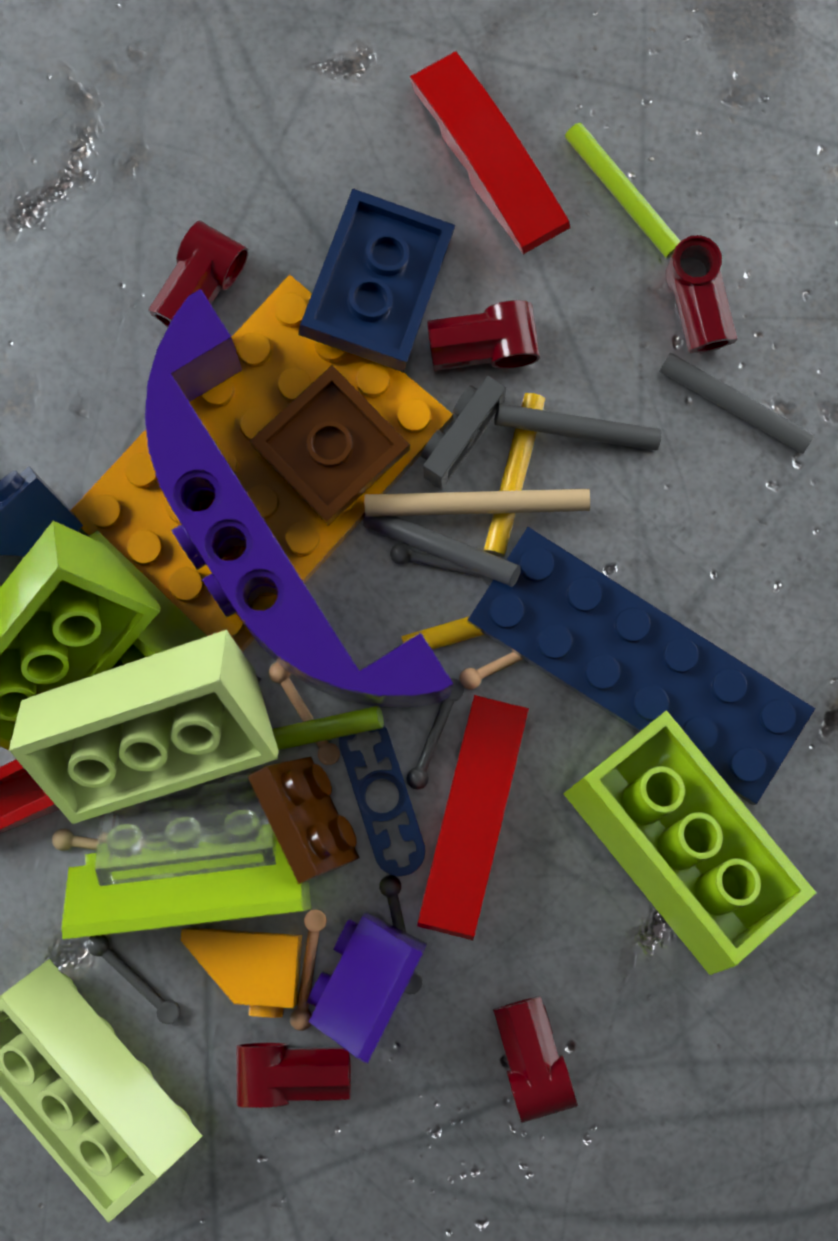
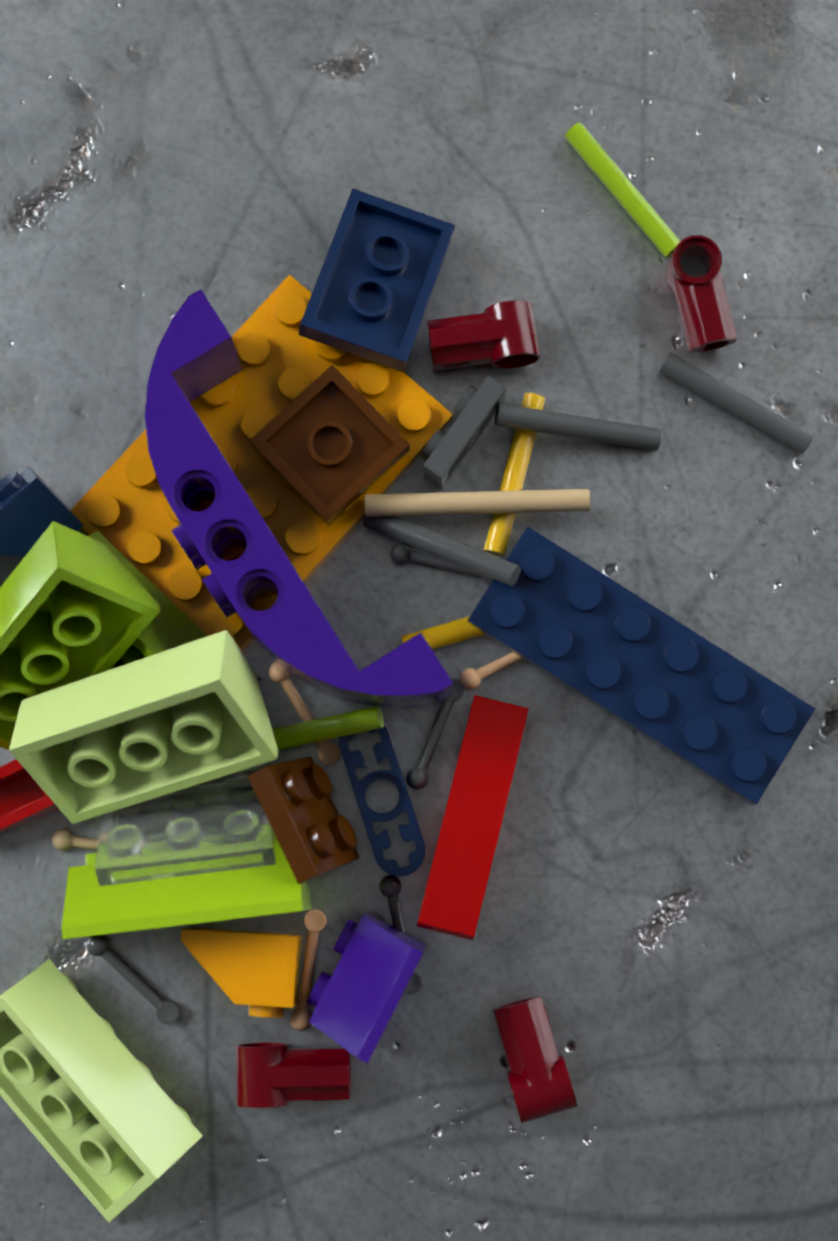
dark red piece [148,221,249,328] -> none
red slope [410,51,571,254] -> none
lime slope [563,710,816,975] -> none

